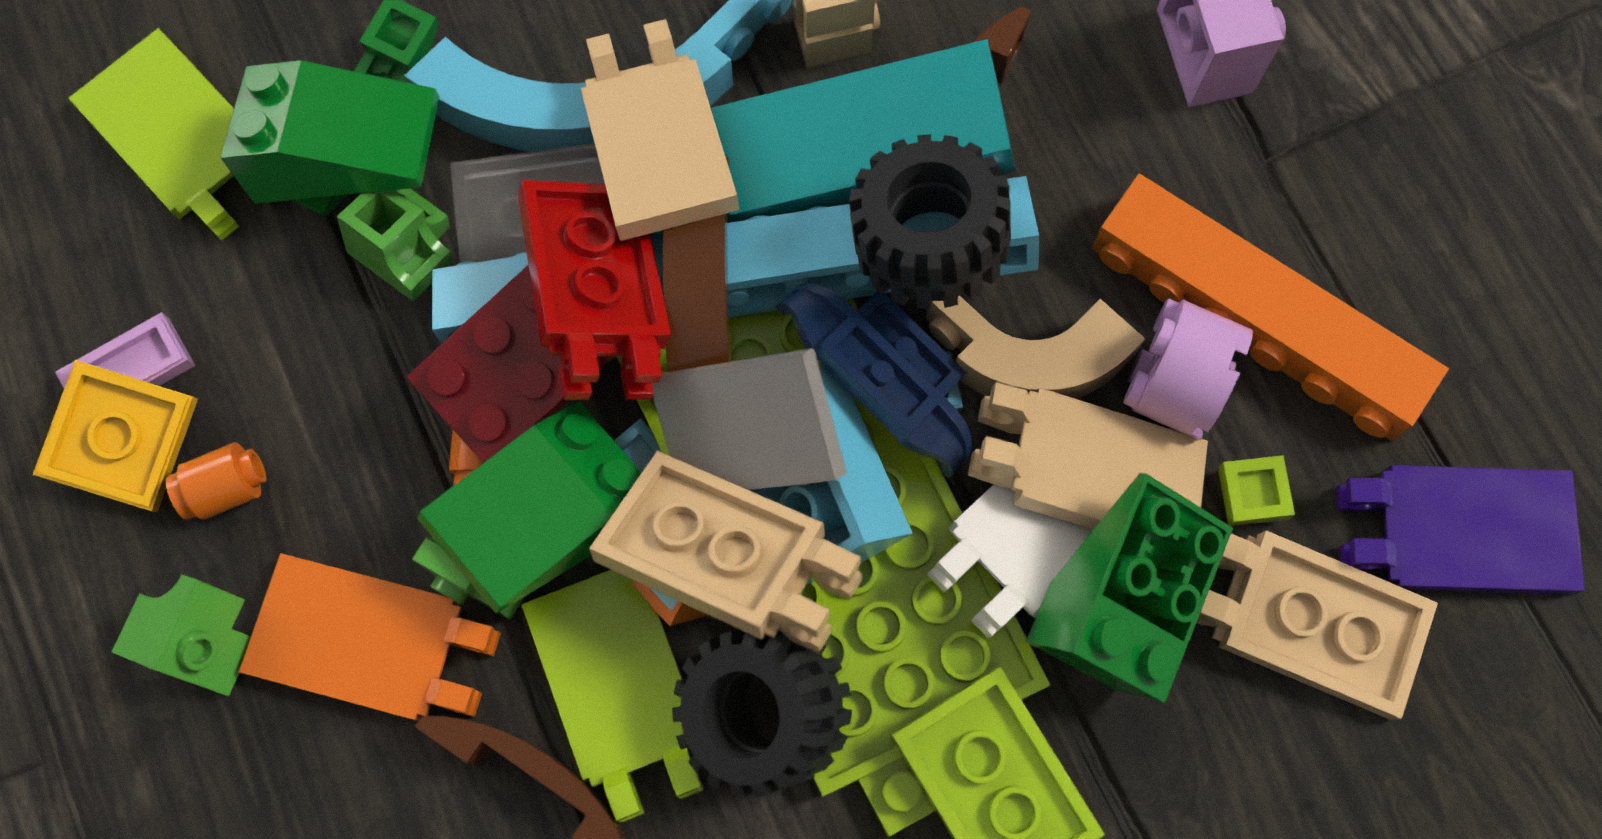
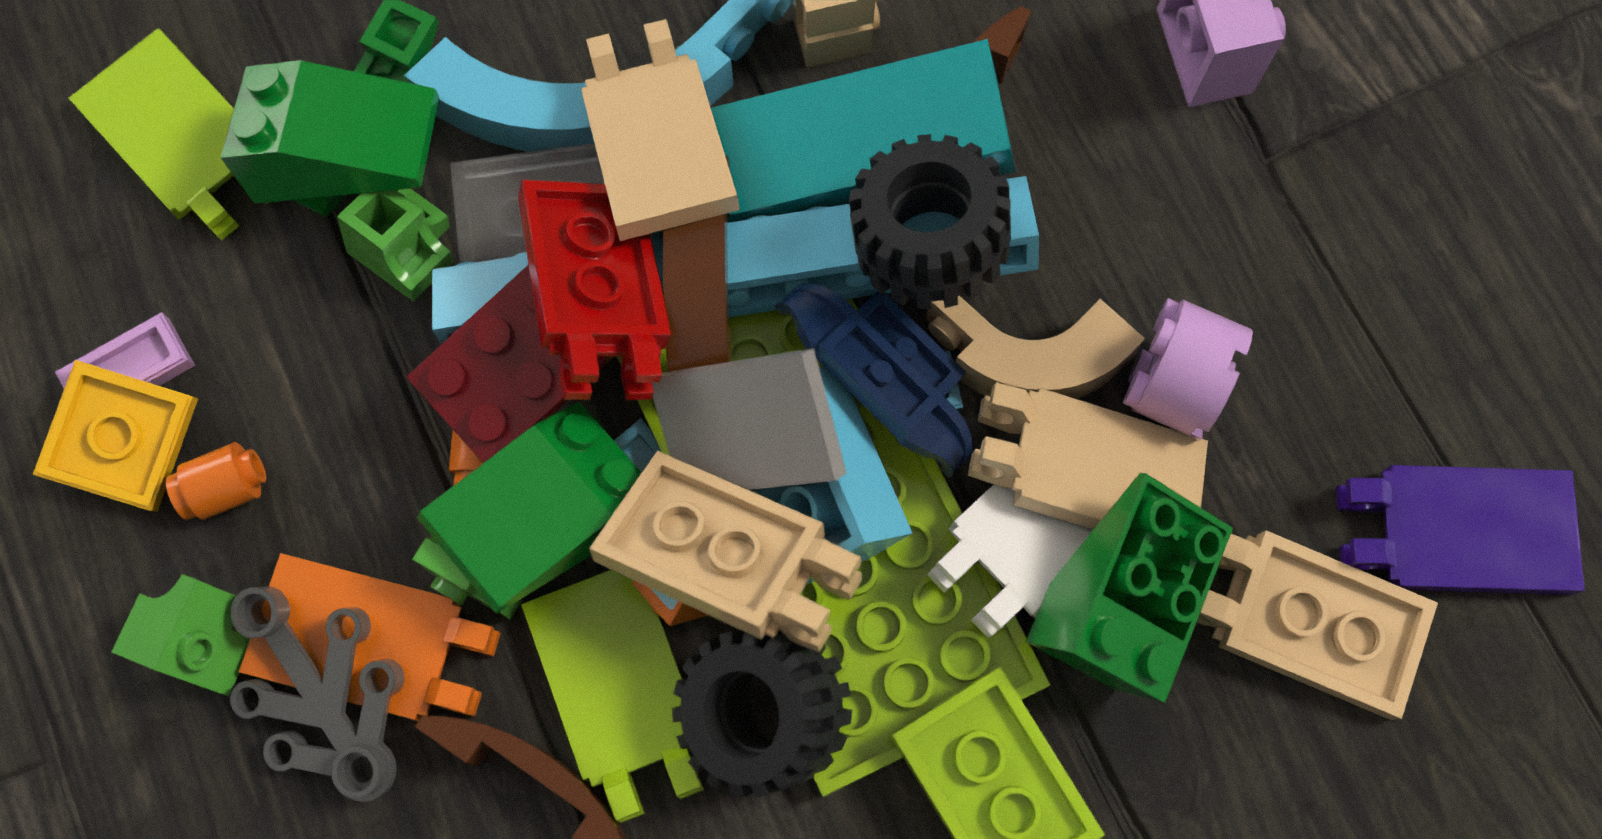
lime plate [858,758,936,837] -> none
orange brick [1091,173,1449,442] -> none
lime plate [1218,455,1295,526] -> none
none -> dark grey plant [230,586,405,802]

